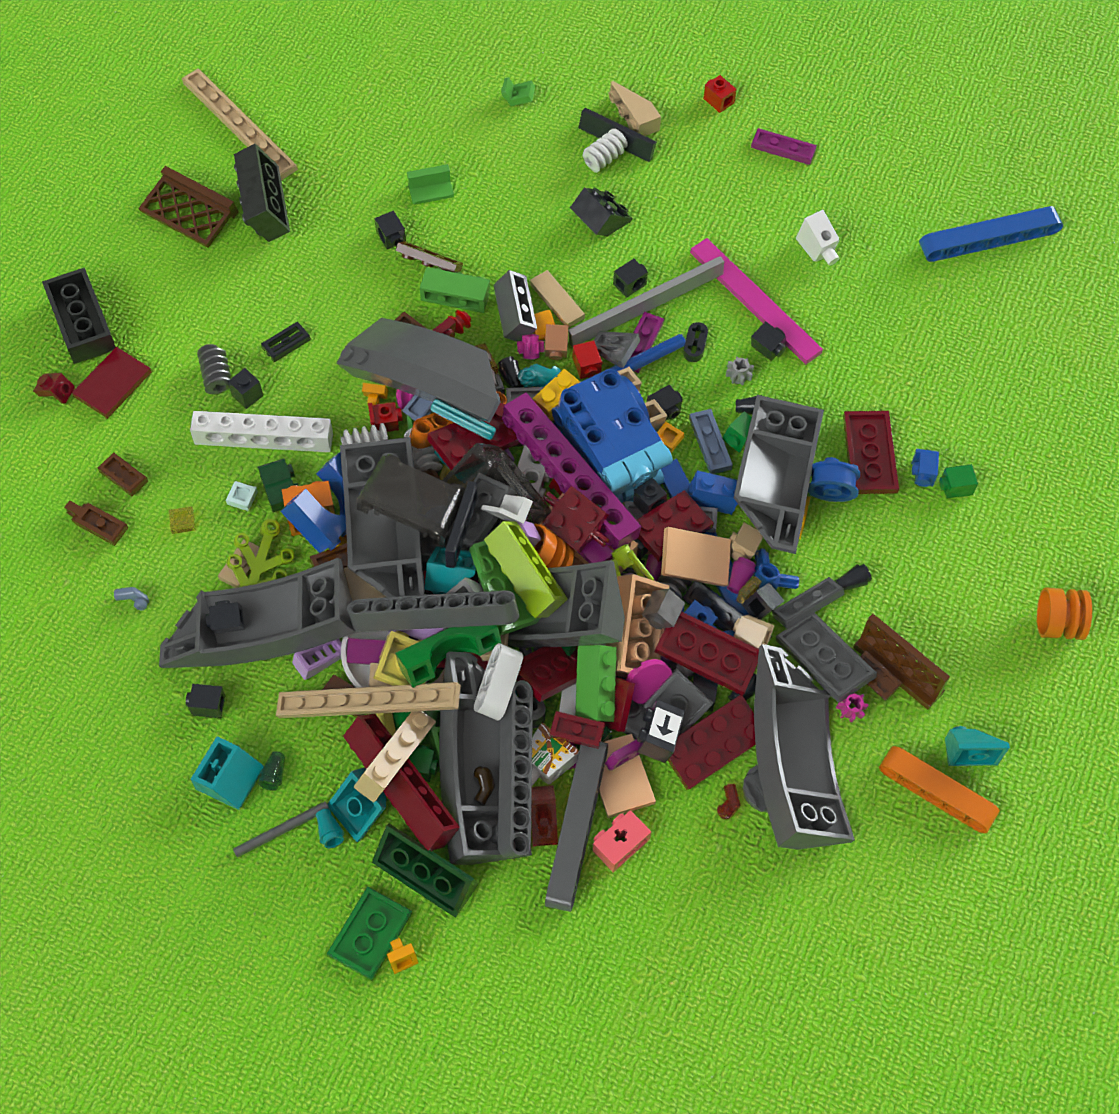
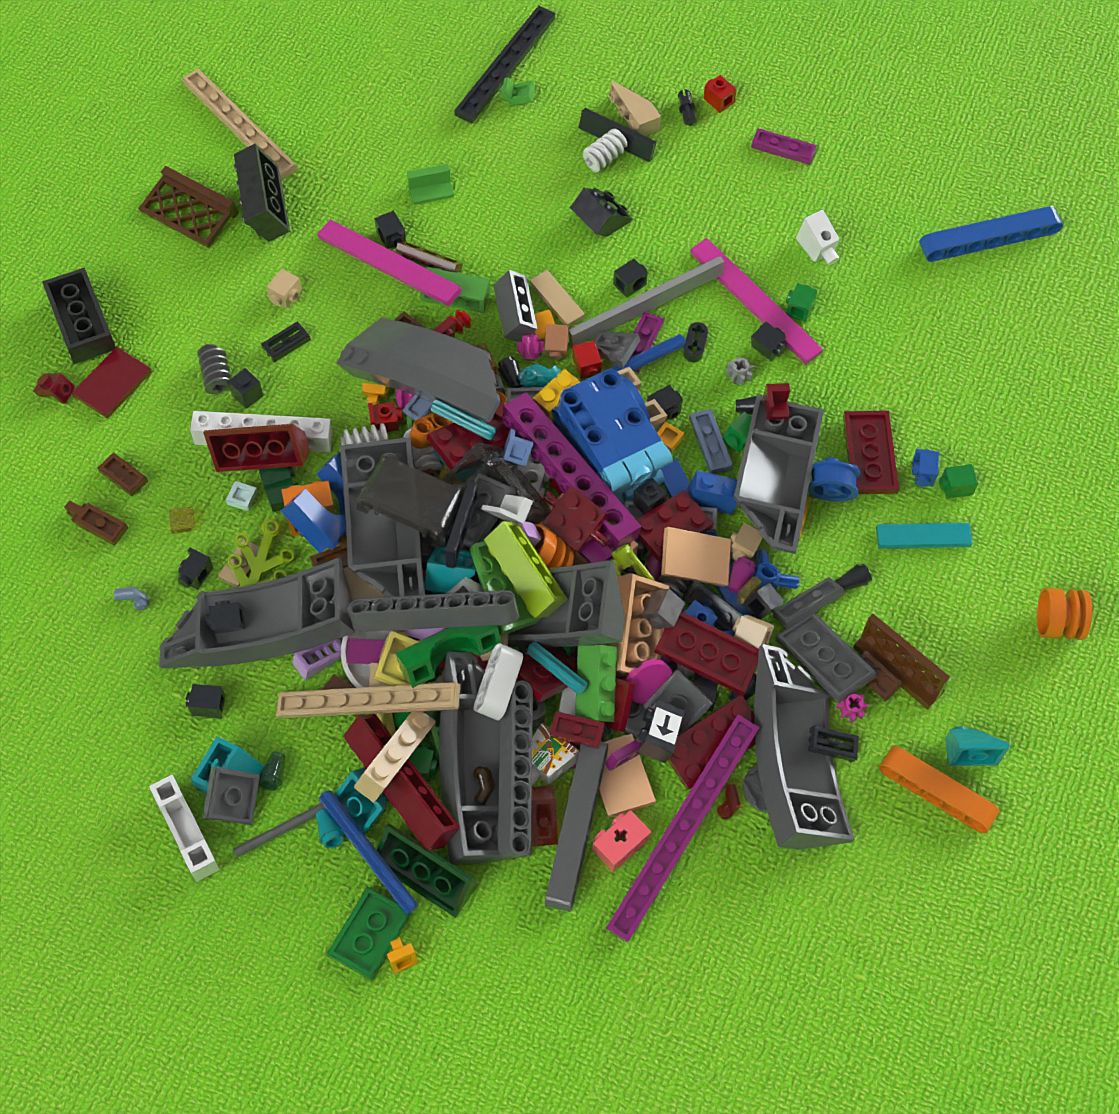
none -> white arch [149,775,220,882]
none -> black brick [177,547,214,590]
none -> dark red slope [203,424,310,472]
none -> dark grey tile [203,767,260,825]
none -> tan brick [266,269,302,309]
none -> dark pink tile [317,219,462,307]
none -> blue axle [319,791,418,914]
none -> black plate [454,5,555,124]
none -> medium blue panel [503,429,533,466]
none -> teal axle [527,642,588,694]
none -> magenta plate [606,715,759,943]
none -> black axle [678,89,696,126]
none -> dark red panel [763,383,790,420]
none -> green brick [786,283,818,322]
none -> black tile [808,725,859,762]
none -> teal tile [876,523,973,549]

